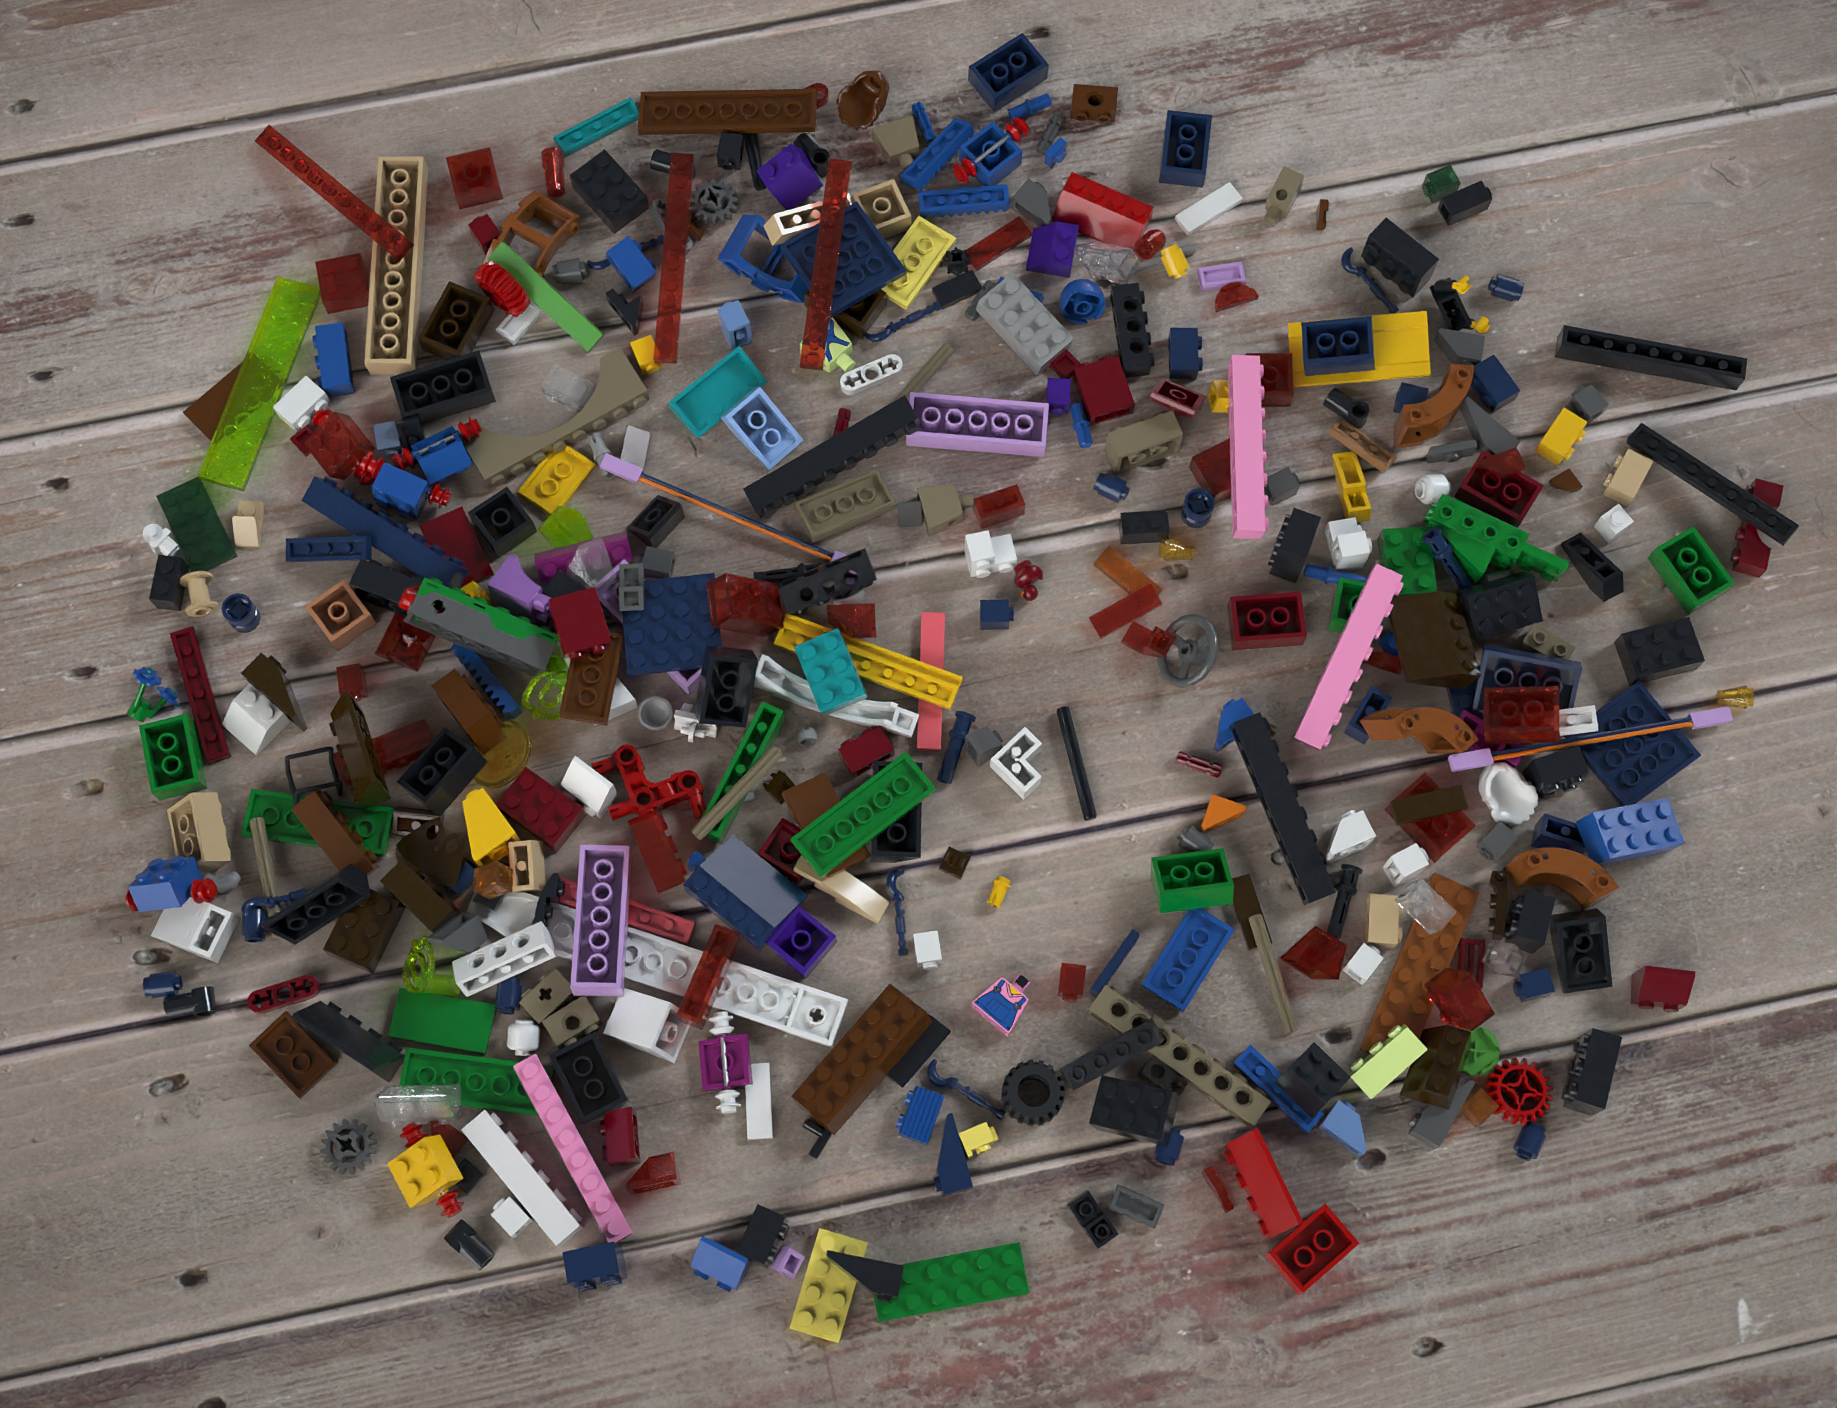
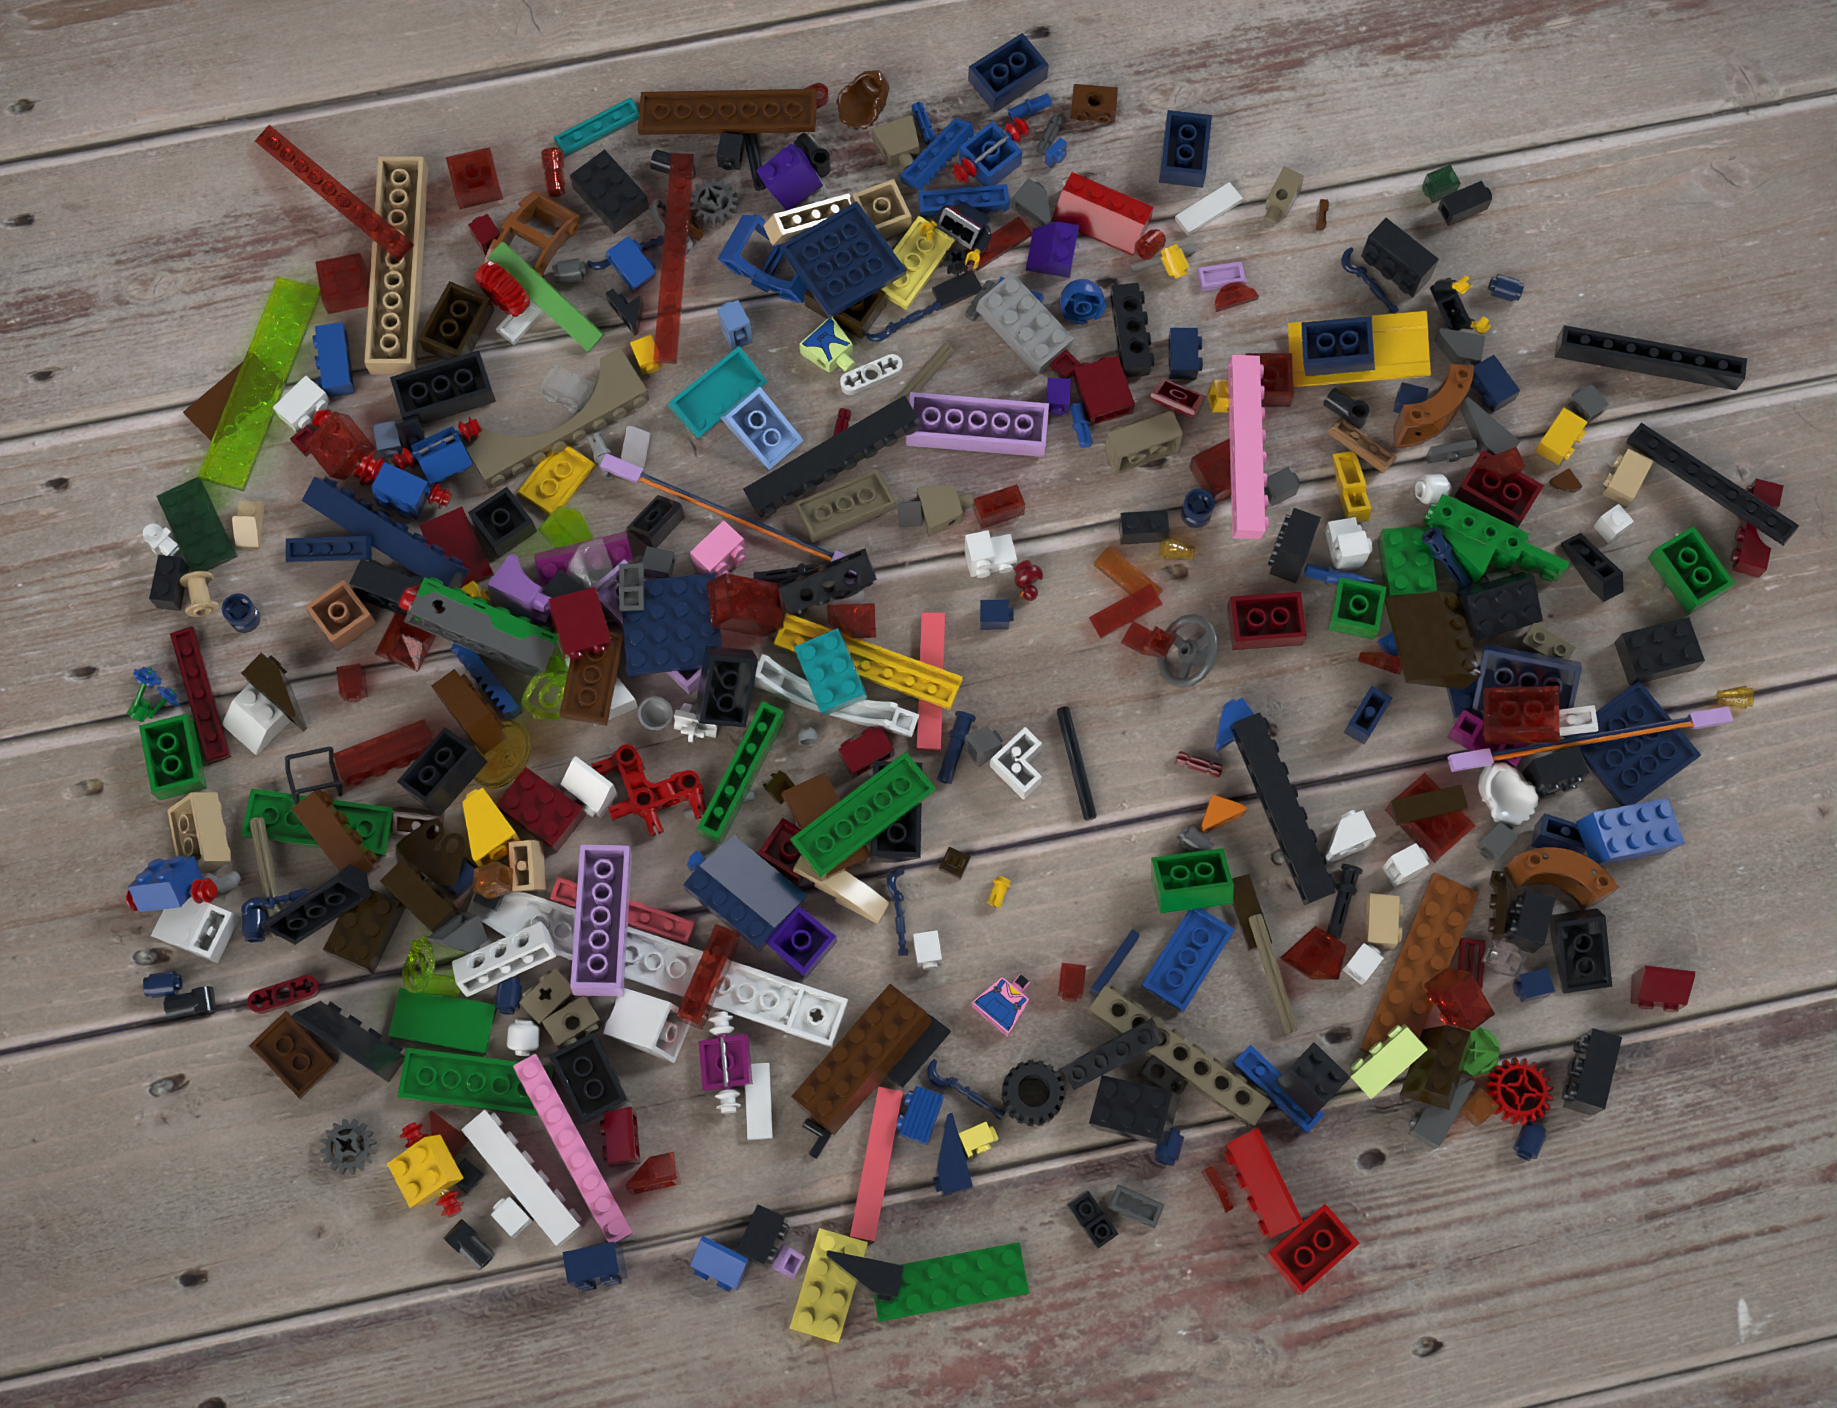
dark brown slope [329,690,391,808] -> none
clear slope [373,1084,462,1125] -> none
black slope [534,873,565,927] -> none
clear red brick [628,809,688,894] -> none
dark tan axle [692,746,783,840] -> none
clear red plate [800,158,852,371] -> none
clear slope [1074,242,1141,284] -> none
dark blue brick [1093,473,1130,503] -> none
bright pink brick [1292,563,1404,750] -> none
medium blue slope [1318,1100,1367,1158] -> none
dark orange window [1360,707,1478,754] -> none
clear brick [1395,878,1457,935] -> none
none -> bright pink brick [690,520,747,584]
none -> coral tile [850,1087,903,1242]
none -> black torso [920,203,991,269]

